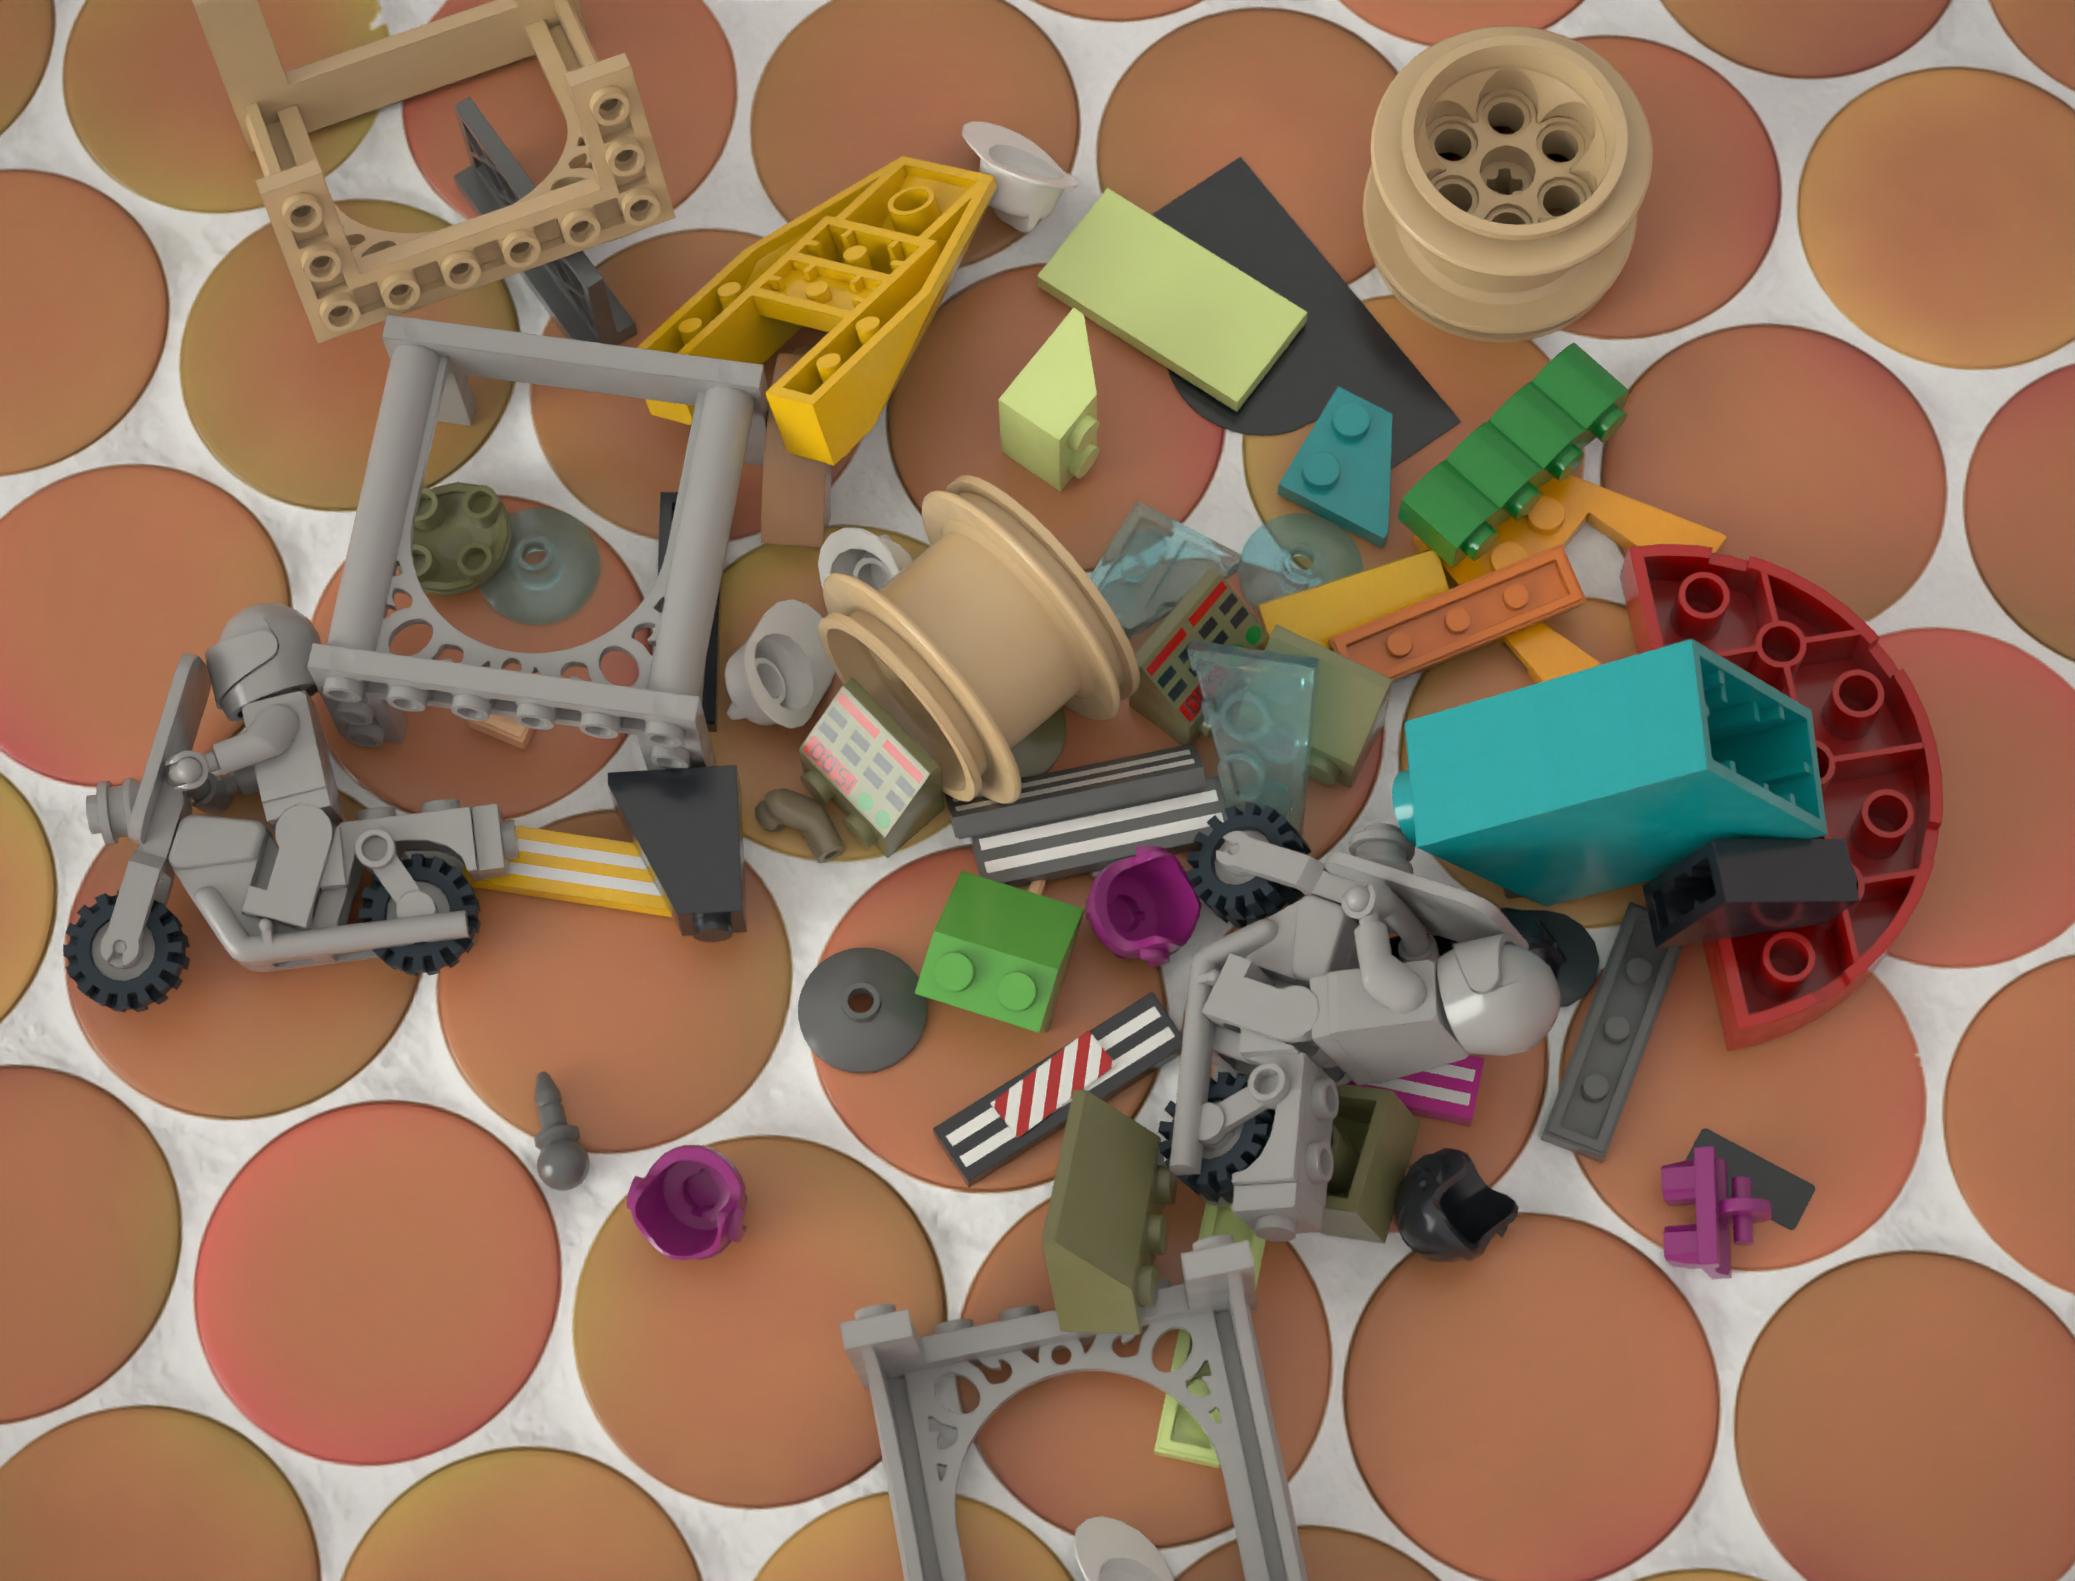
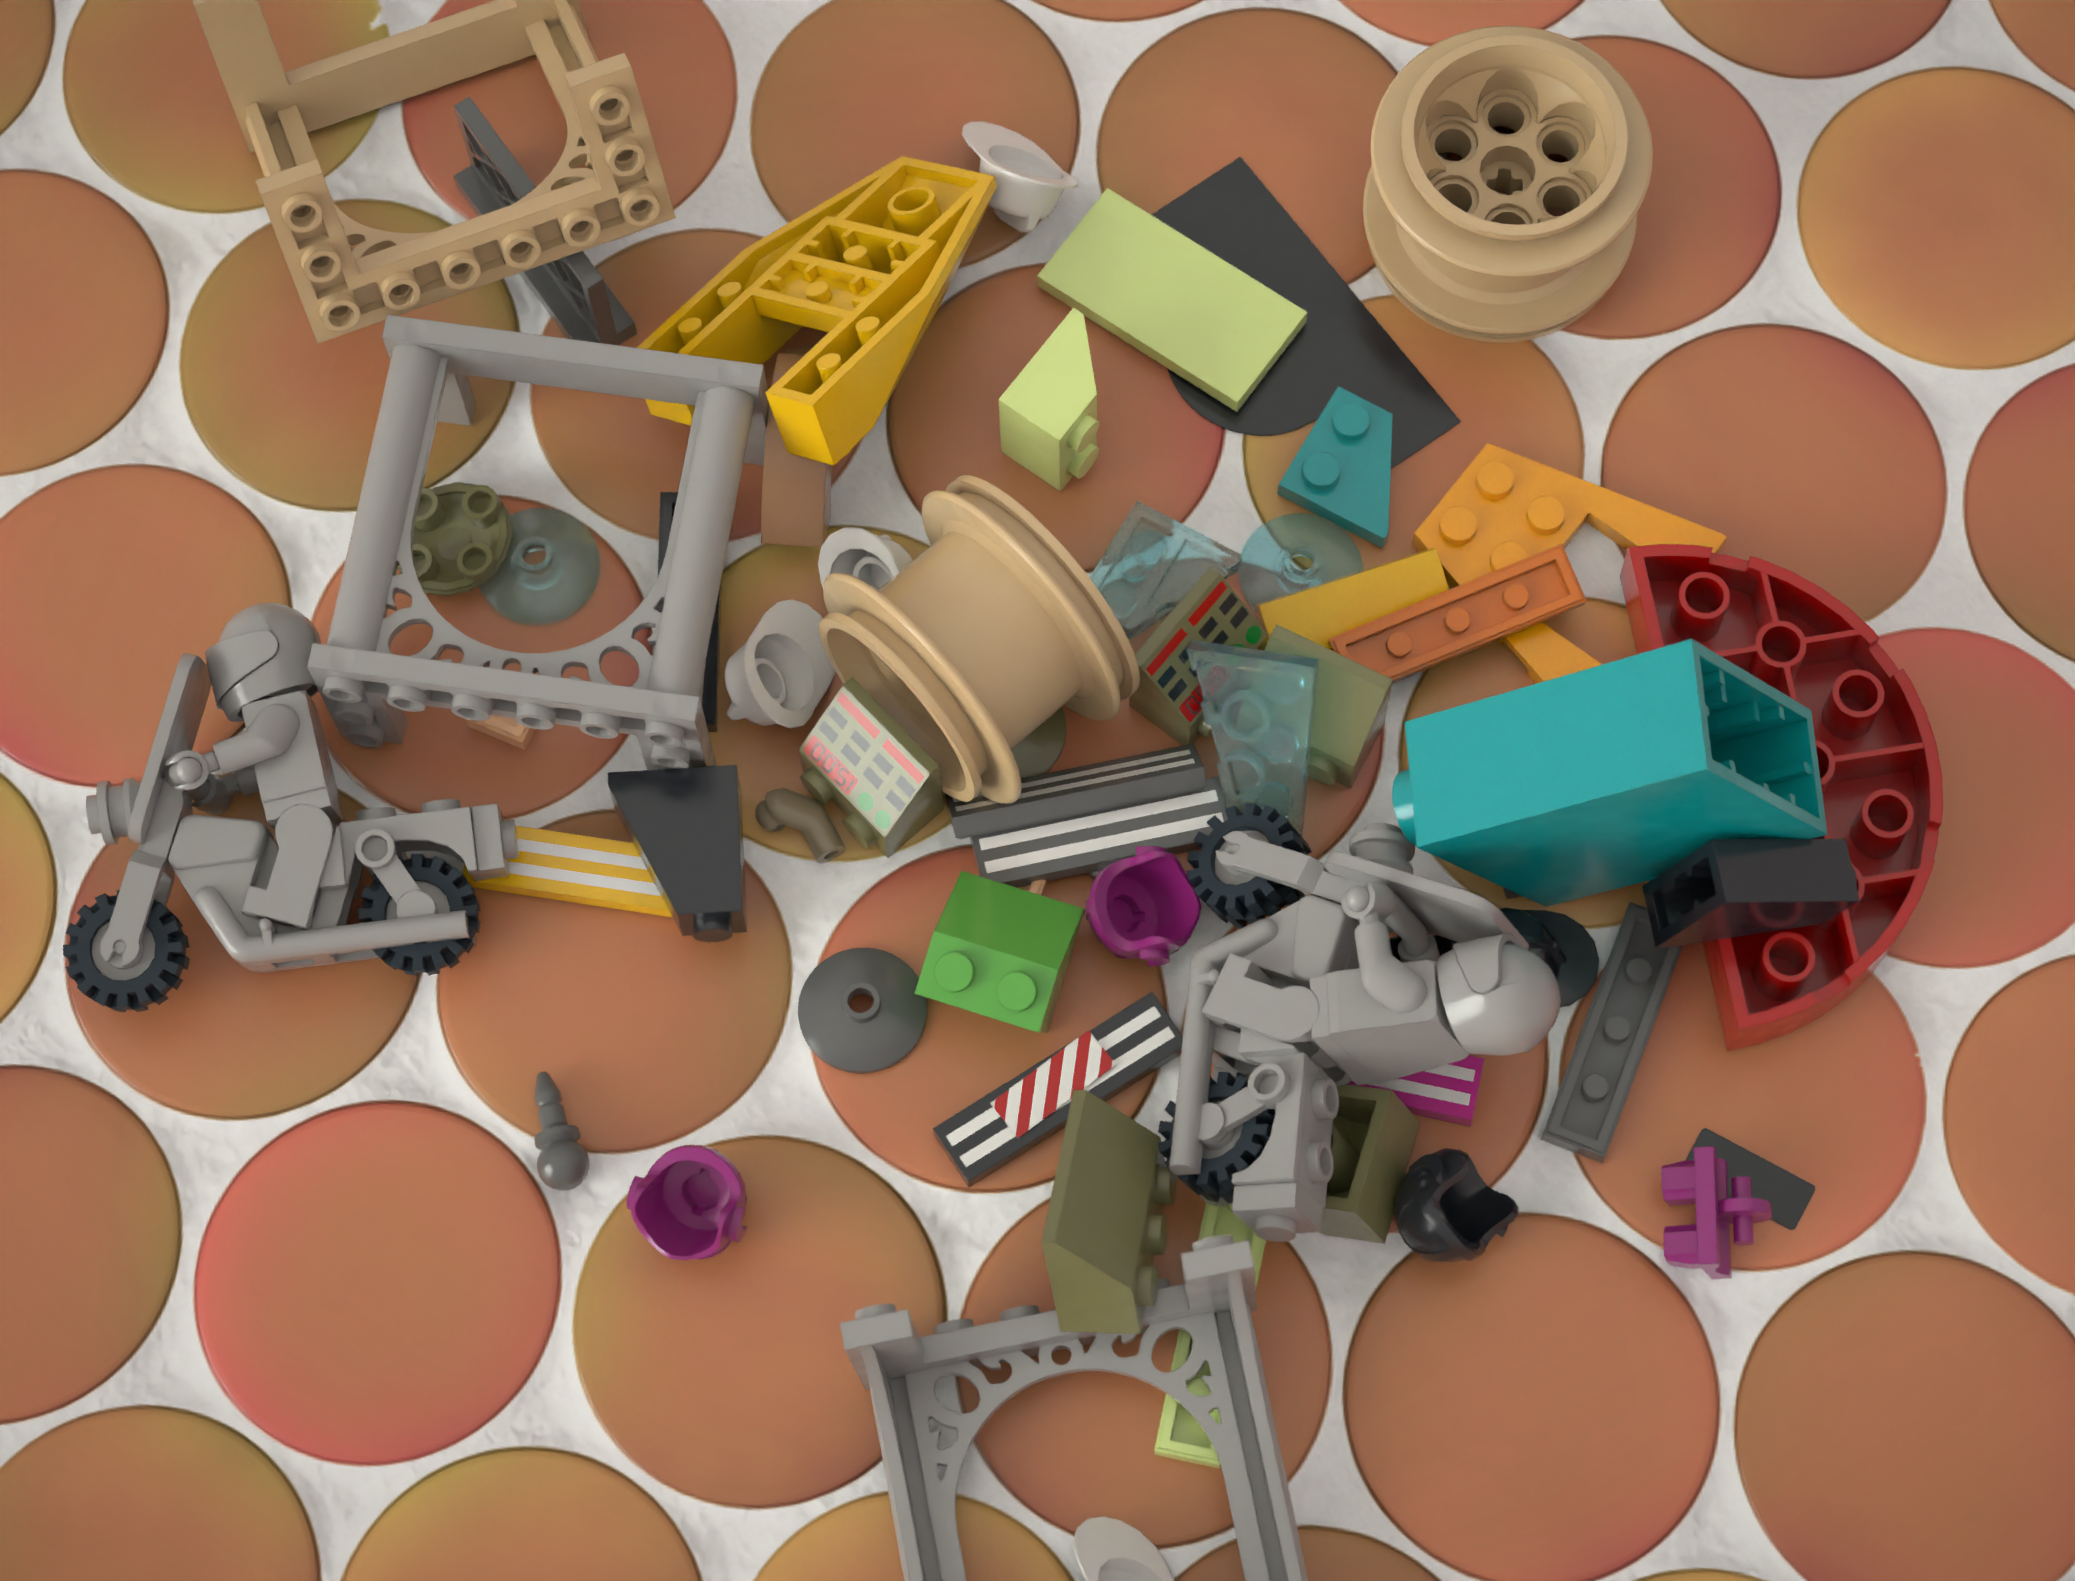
green brick [1398,342,1629,567] -> none

